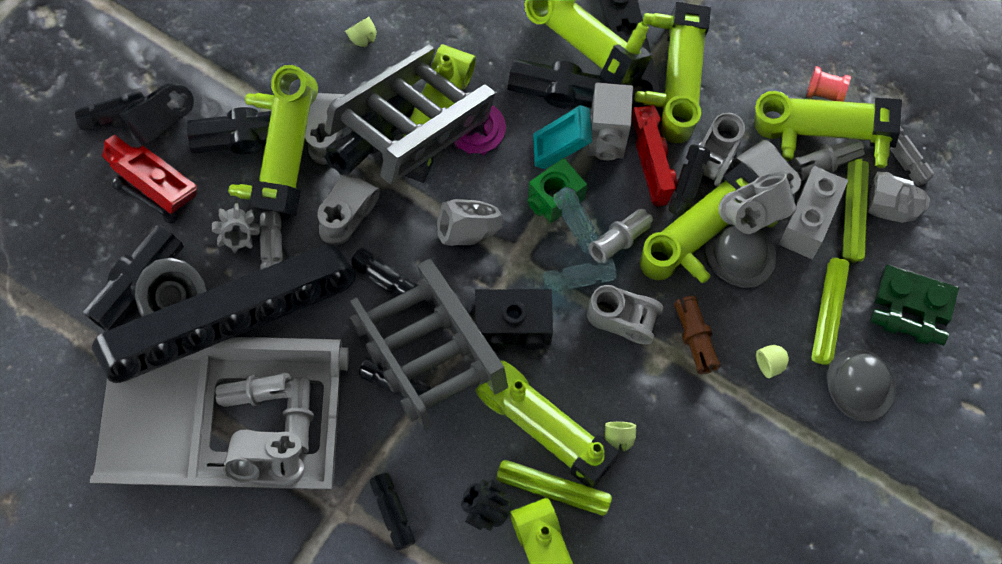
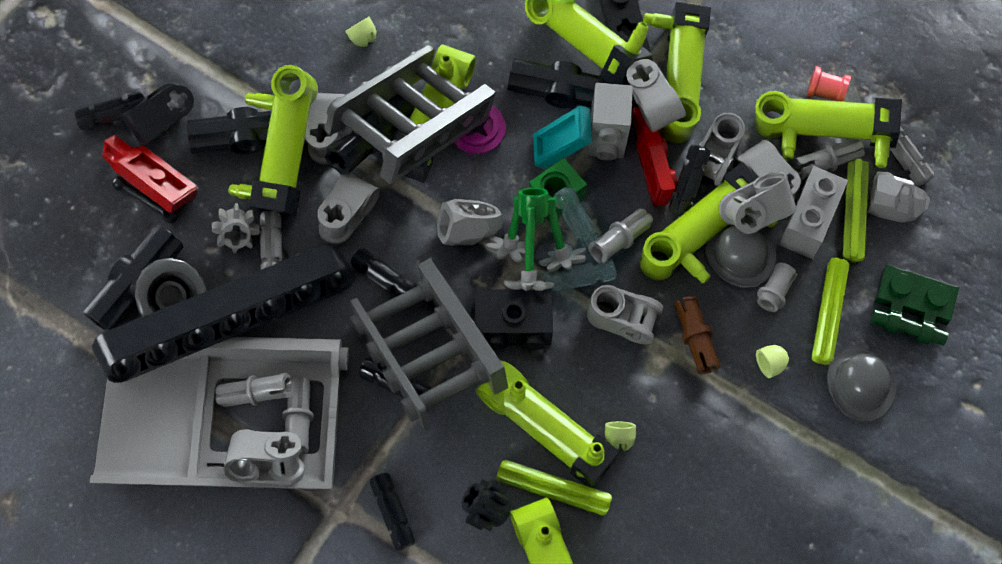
none -> plant [485,188,586,291]
none -> light grey piece [626,59,686,133]
none -> light grey pin [757,263,798,312]

